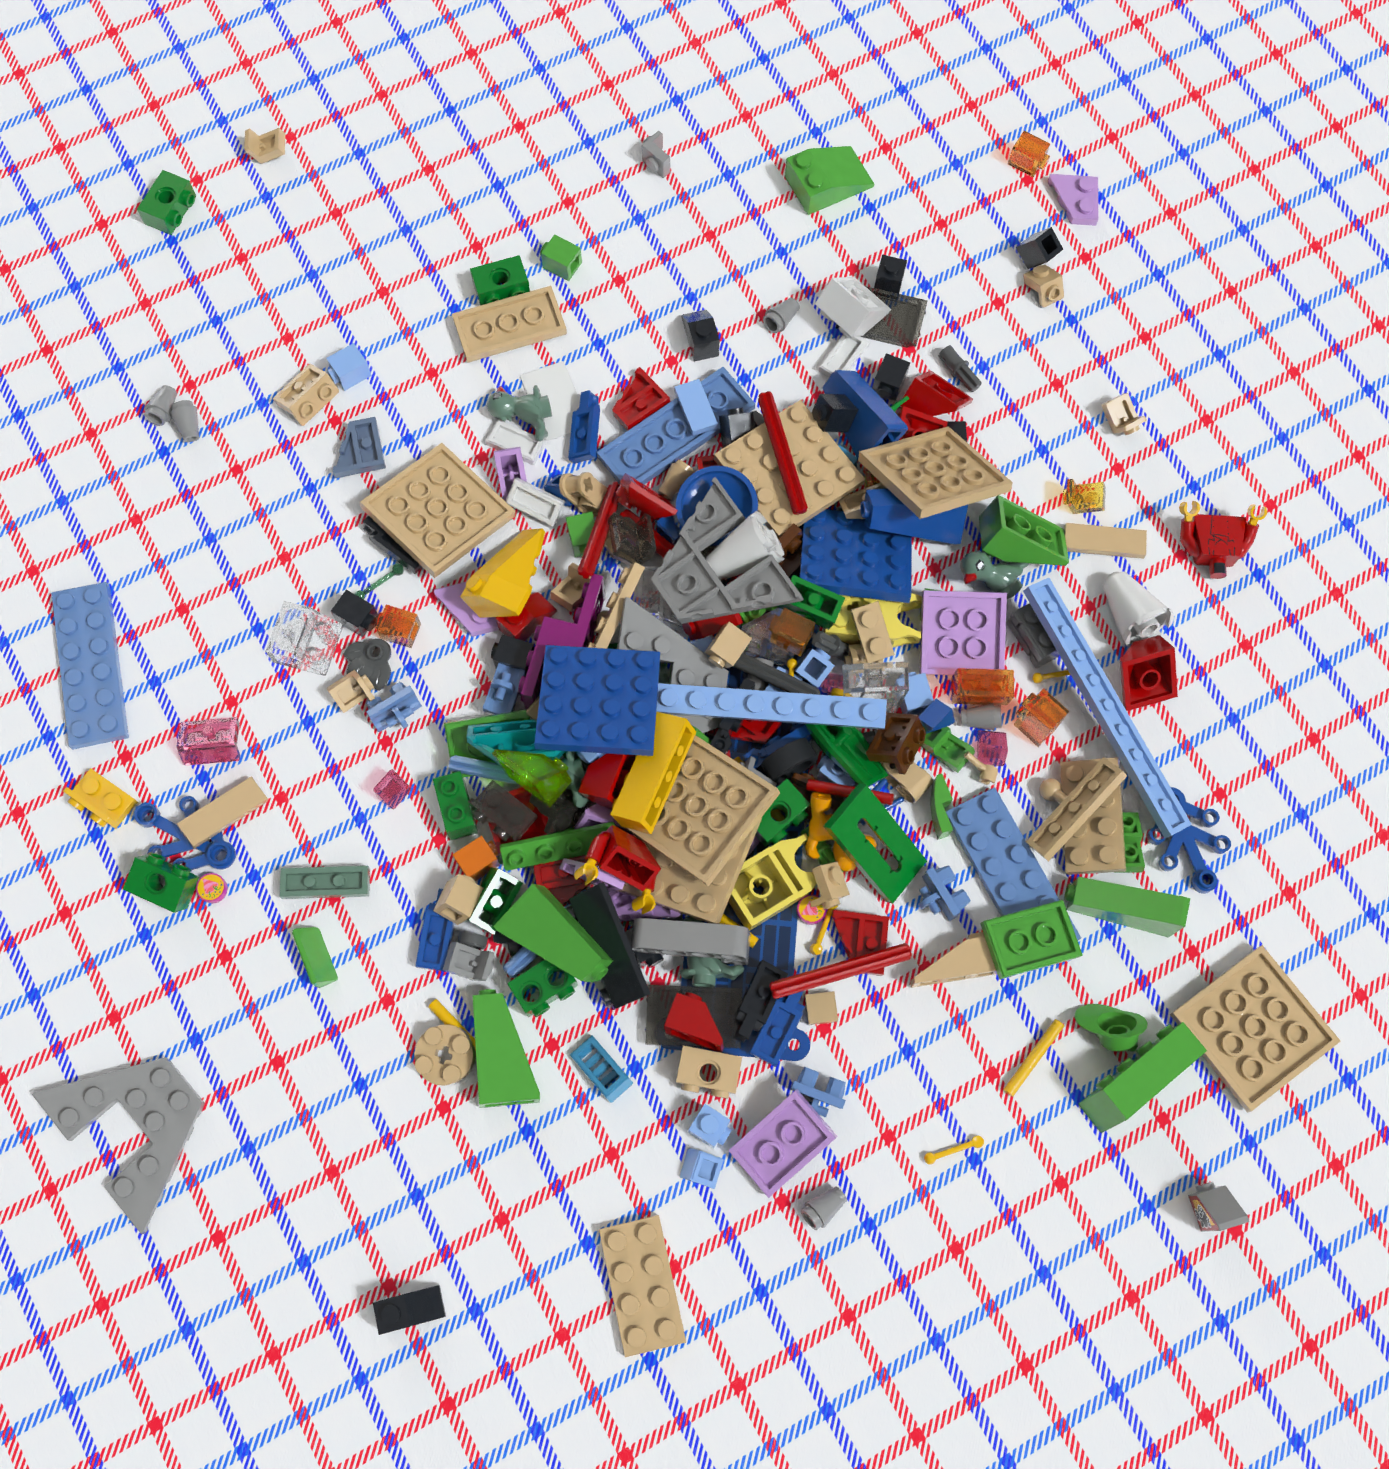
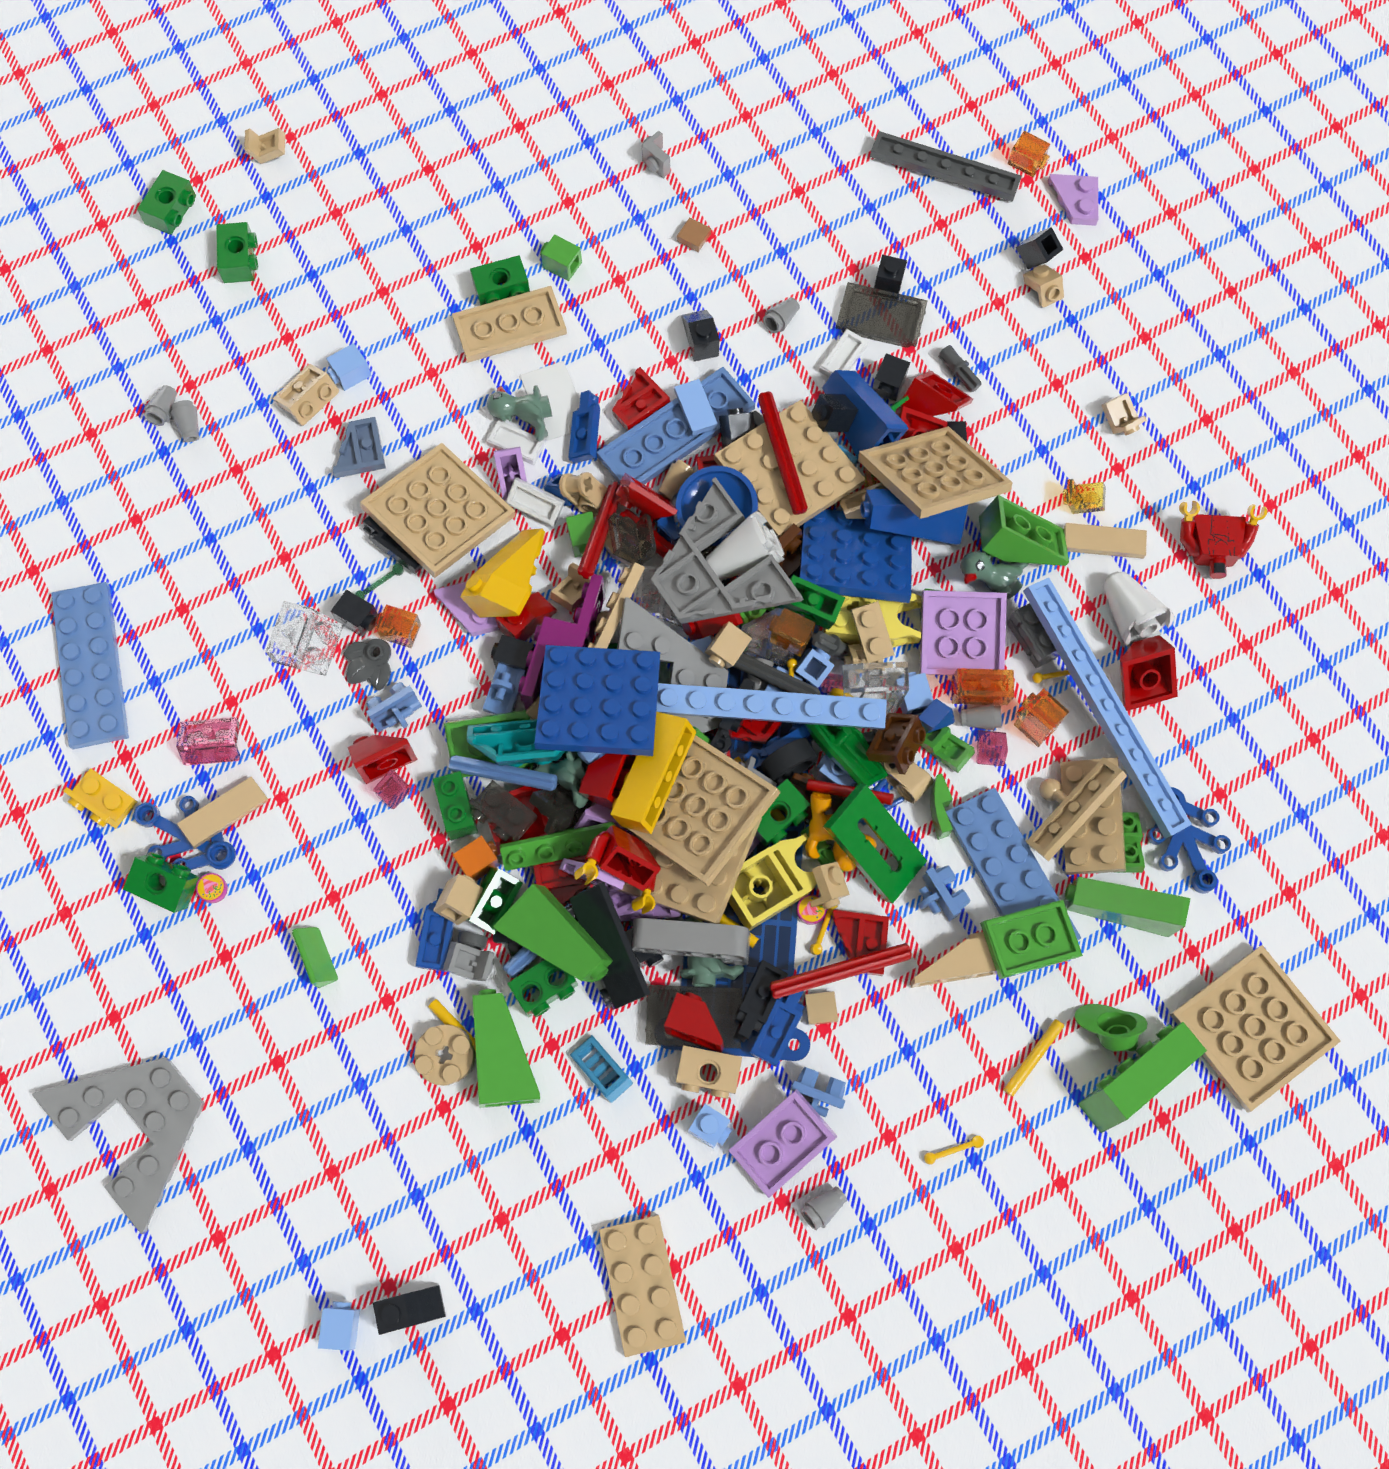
sand green plate [280,866,370,899] -> none
tan bracket [326,670,375,713] -> none
clear neon green slope [492,749,572,807] -> none
light blue slope [680,1148,724,1189] -> none
bright green slope [785,146,875,215] -> none
white slope [815,277,891,337] -> none
tan hand [964,751,998,785] -> none
light grey slope [1188,1182,1250,1232] -> none
none -> green brick [216,222,258,283]
none -> light blue brick [318,1301,360,1351]
none -> red slope [347,735,418,784]
none -> medium nougat tile [677,217,711,252]
none -> dark grey plate [870,131,1022,202]

